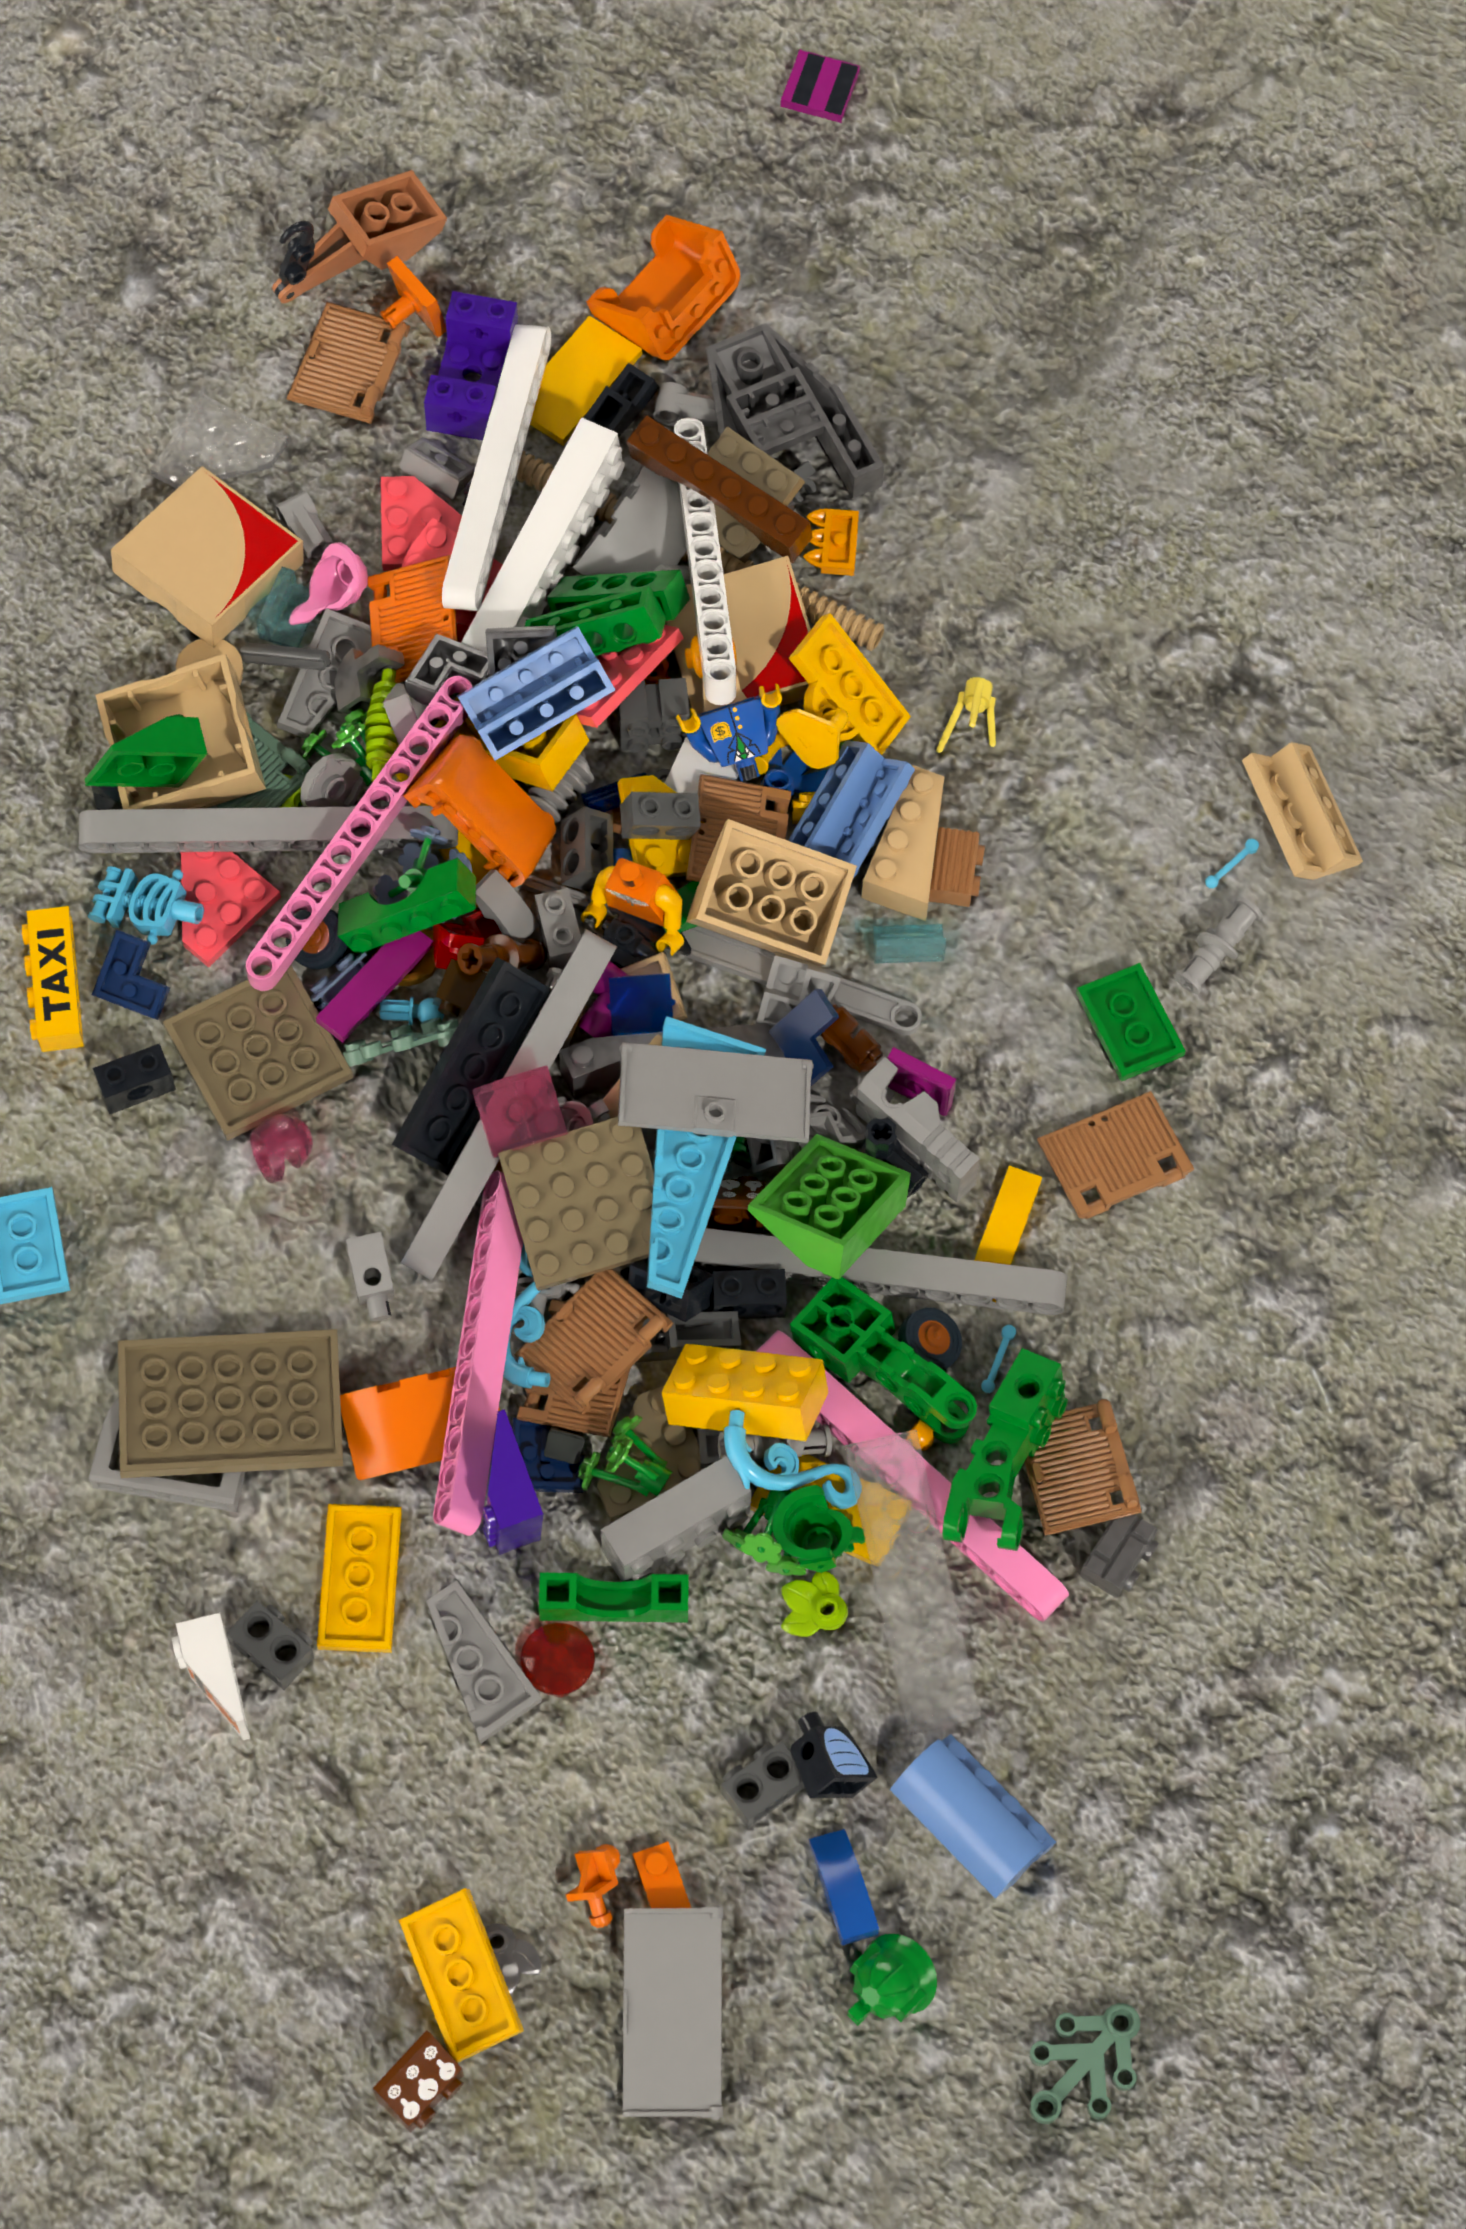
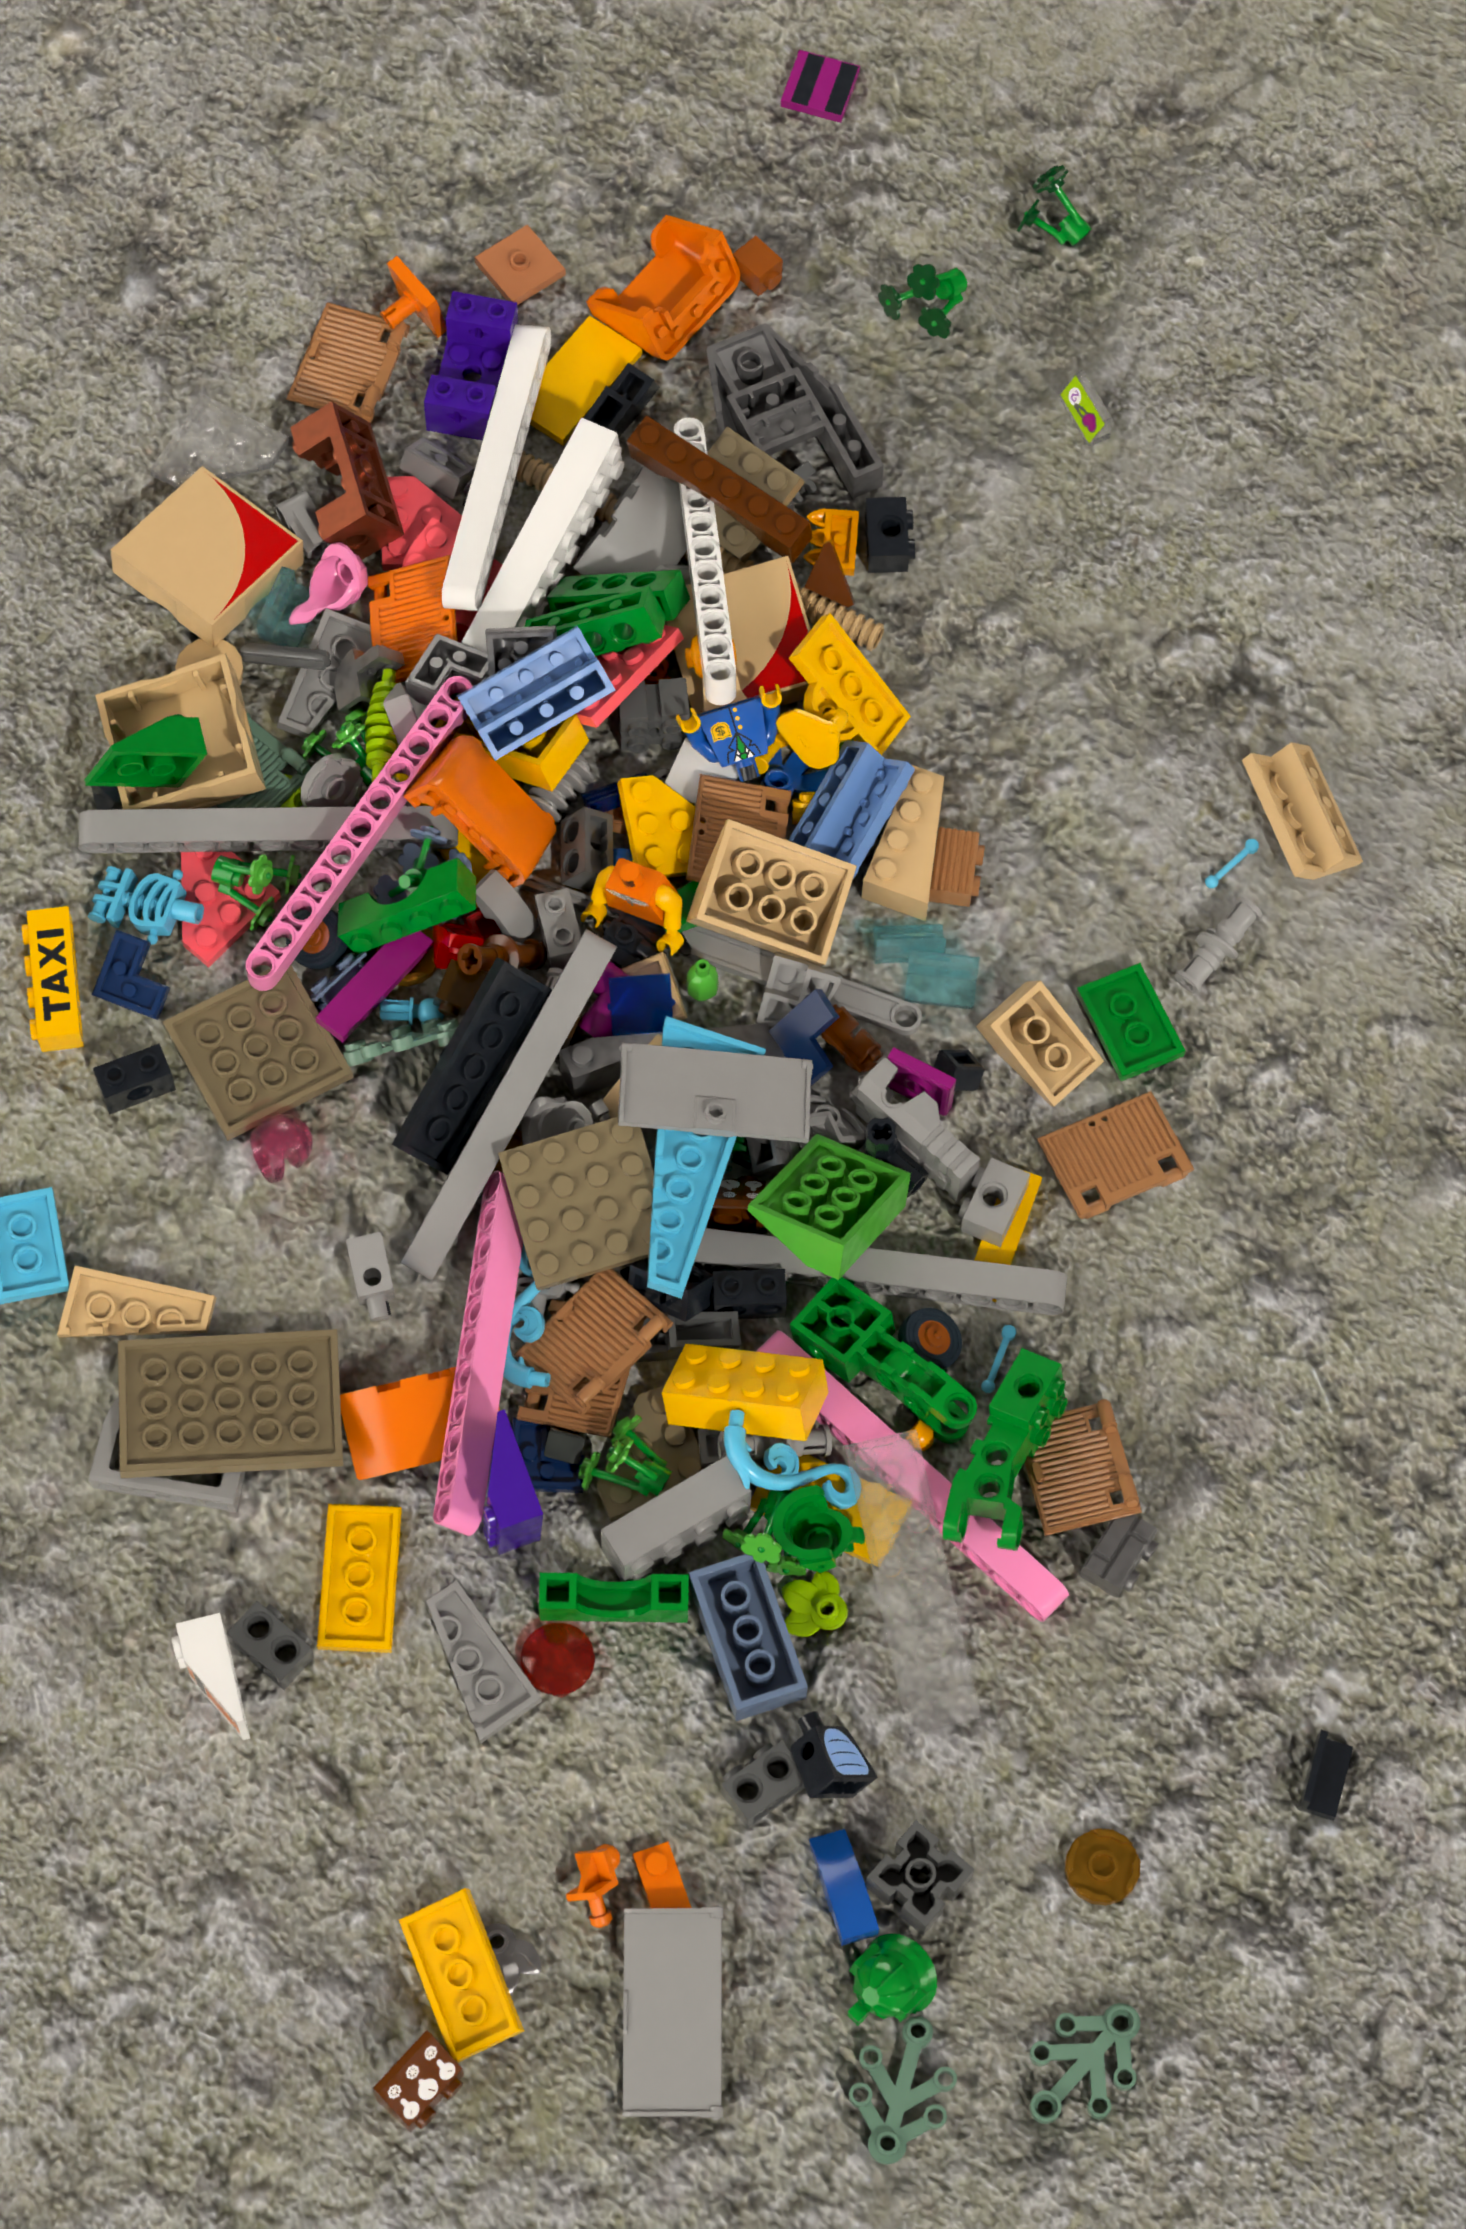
nougat slope [272,170,447,303] -> none
clear pink slope [472,1065,568,1158] -> none
dark grey brick [620,792,701,840] -> none
light grey piece [653,382,718,428] -> none
medium blue brick [889,1734,1056,1899] -> none
light yellow plant [936,677,996,753] -> none
none -> tan wing [57,1266,217,1338]
none -> plant [211,854,302,932]
none -> copper plate [290,402,404,560]
none -> nougat plate [475,224,566,305]
none -> bright green plant [686,959,719,1001]
none -> sand blue brick [689,1554,808,1721]
none -> dark orange brick [733,235,783,296]
none -> reddish brown slope [804,539,855,607]
none -> sand green plant [849,2016,957,2165]
none -> black brick [865,497,915,573]
none -> dark grey brick [865,1820,975,1936]
none -> dark green plant [878,264,967,339]
none -> clear light blue panel [904,950,980,1009]
none -> black slope [933,1049,985,1091]
none -> light grey brick [958,1158,1030,1248]
none -> tan slope [976,980,1104,1107]
none -> plant [1017,165,1092,246]
none -> slope [1059,370,1113,446]
none -> pearl gold tile [1064,1828,1141,1906]
none -> black panel [1297,1729,1353,1821]

